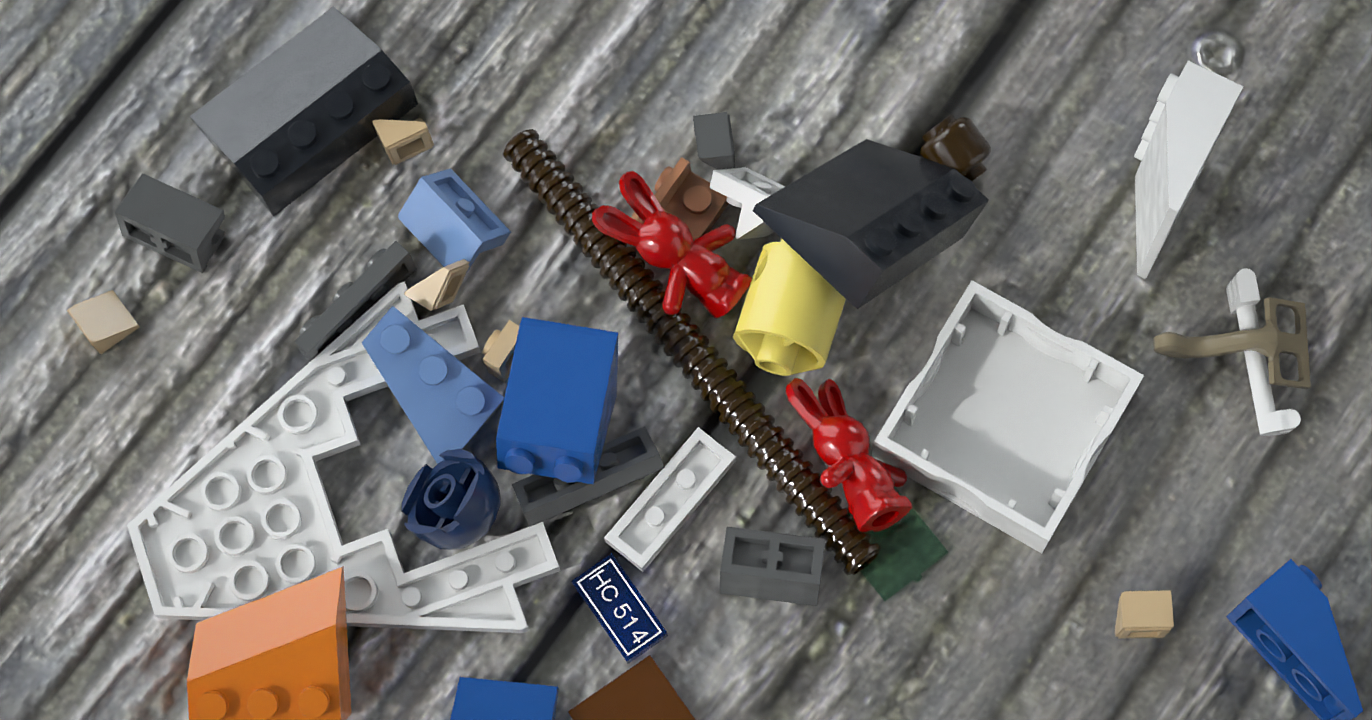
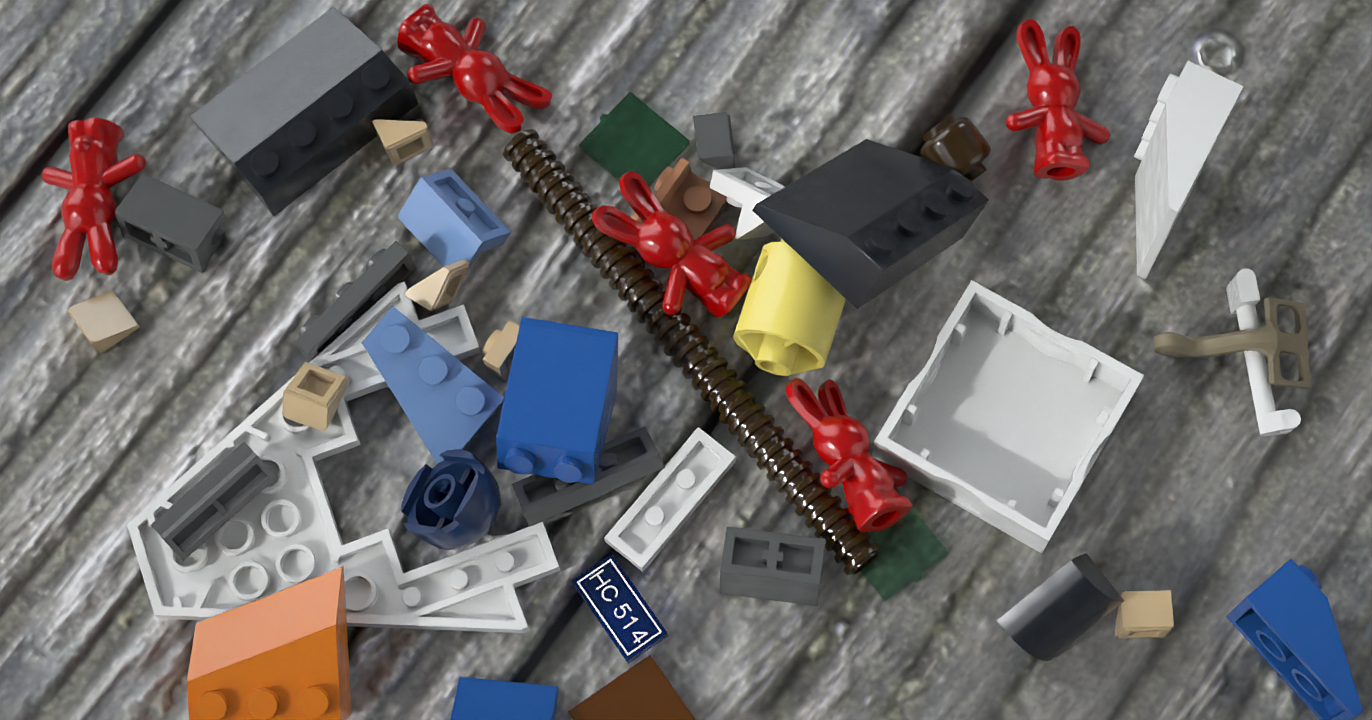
none -> red animal [42,118,146,281]
none -> dark grey piece [151,442,277,561]
none -> tan slope [282,362,349,431]
none -> red animal [397,4,552,134]
none -> clear green piece [579,92,690,187]
none -> black brick [997,553,1124,661]
none -> red animal [1006,19,1110,181]

